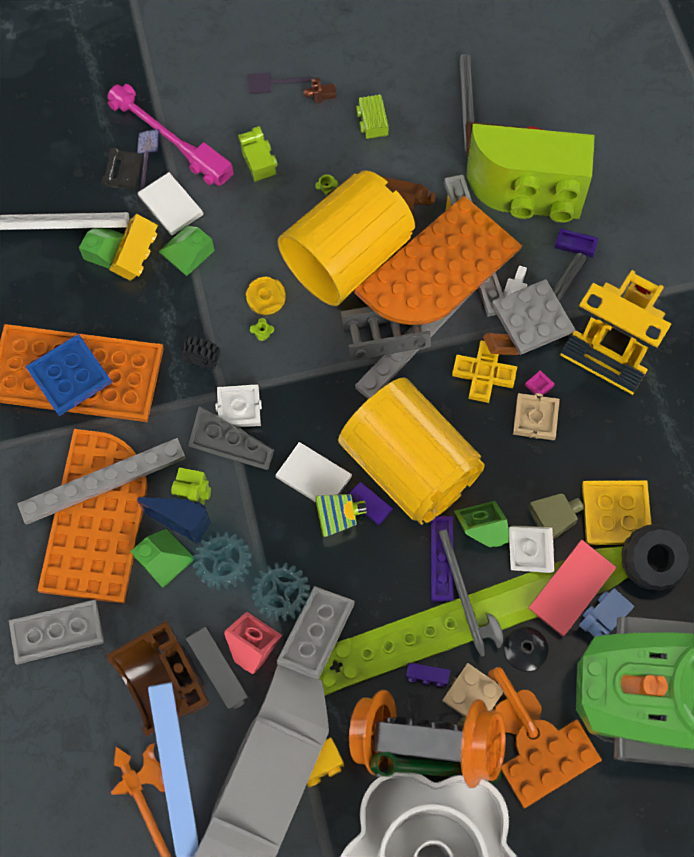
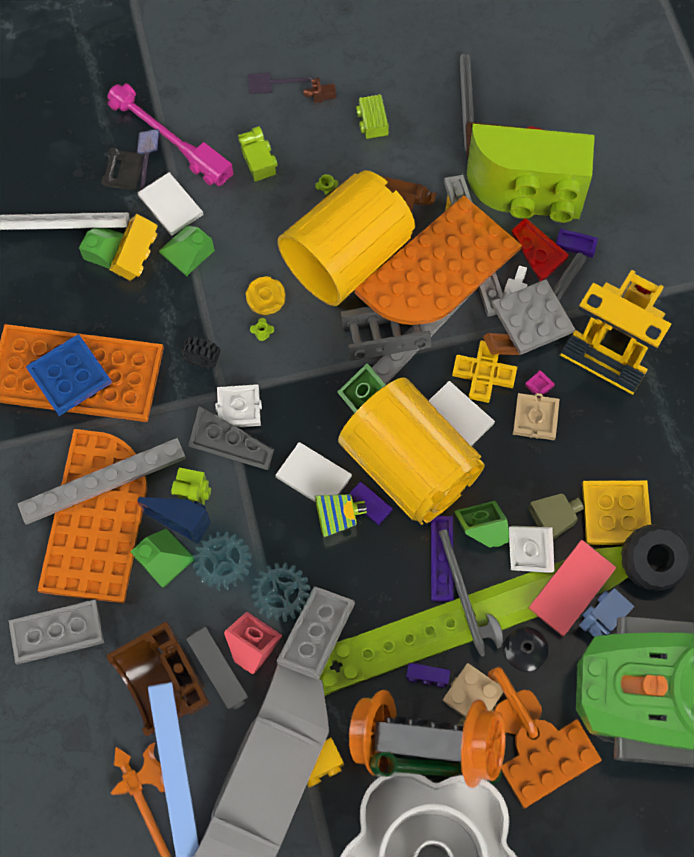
none -> bright green slope [338,363,386,413]
none -> white tile [429,381,495,446]
none -> red wing [511,218,569,282]

